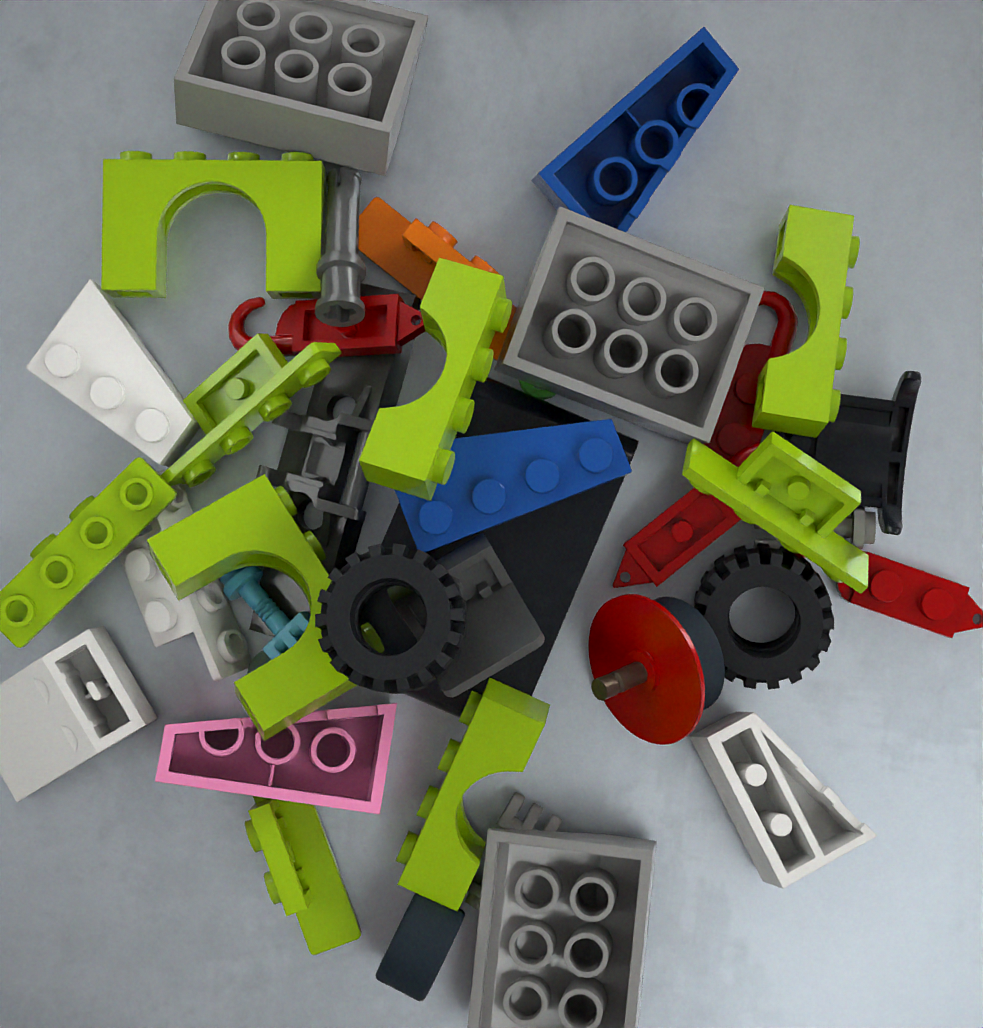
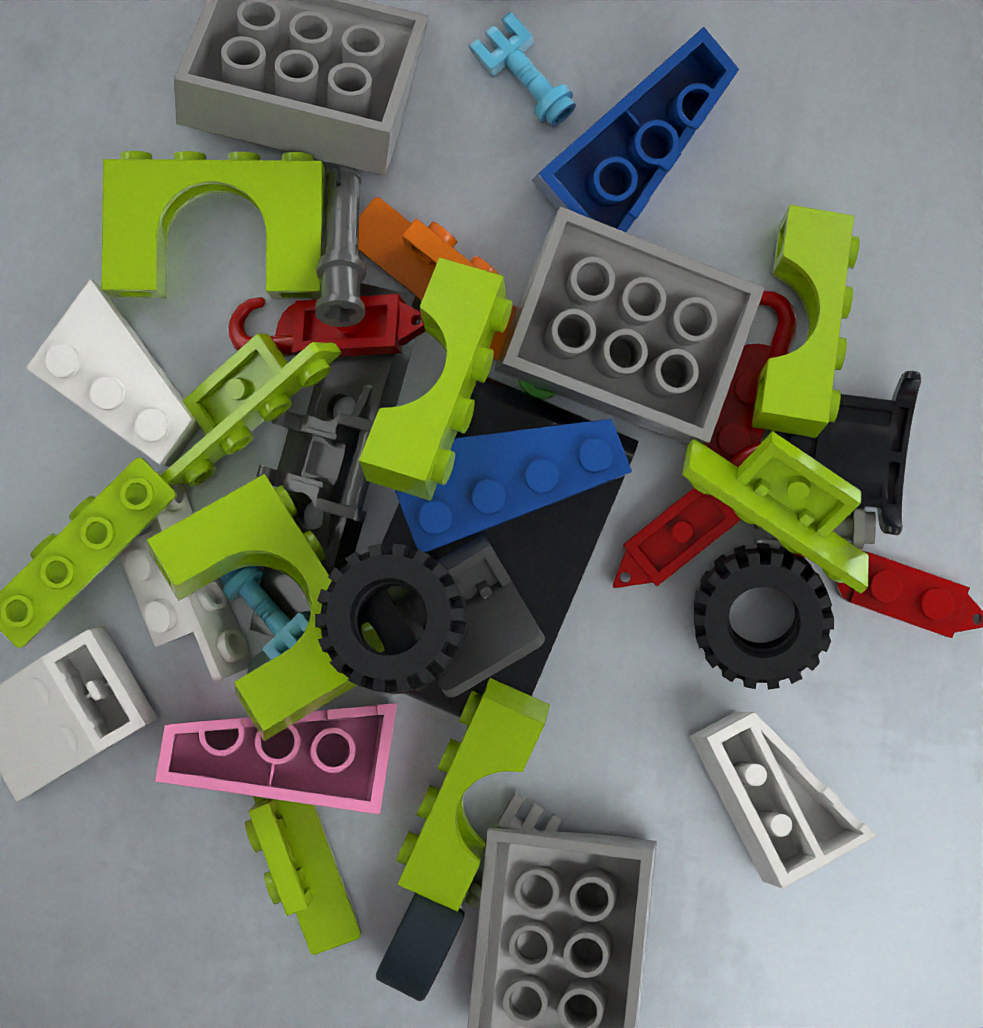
red piece [588,594,725,745] -> none
none -> medium azure hinge [468,12,576,127]

